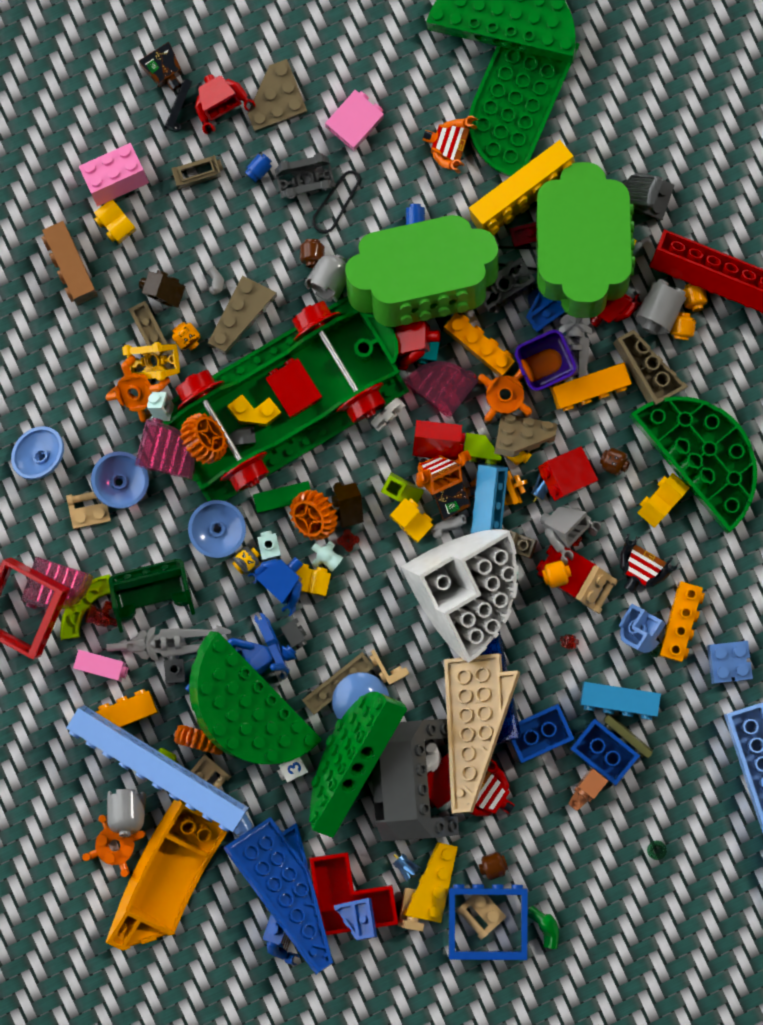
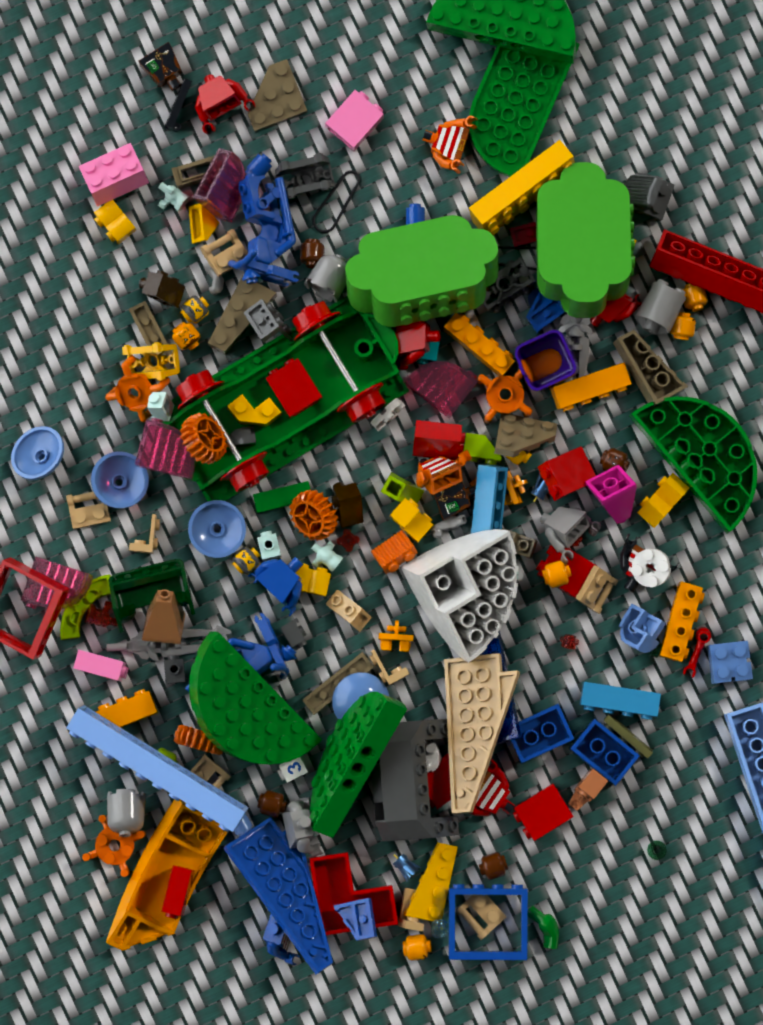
medium nougat brick [41,221,98,305] -> none
none -> tan bracket [129,514,160,554]
none -> medium nougat slope [142,589,185,644]
none -> light aqua piece [158,182,190,212]
none -> red brick [161,865,195,919]
none -> head [180,296,209,324]
none -> yellow slope [188,203,219,244]
none -> clear pink brick [193,148,246,223]
none -> tan plate [200,229,248,277]
none -> blue piece [228,174,300,287]
none -> dark grey bracket [243,299,294,342]
none -> reddish brown head [257,790,287,818]
none -> light grey torso [282,797,323,857]
none -> tan bracket [326,590,372,632]
none -> orange brick [371,530,418,574]
none -> light orange hips [378,620,414,652]
none -> light orange head [403,934,432,961]
none -> clear light blue bush [431,919,448,938]
none -> red brick [512,783,574,841]
none -> dark pink slope [585,465,637,524]
none -> white plate [631,549,671,587]
none -> red brick [683,627,711,678]

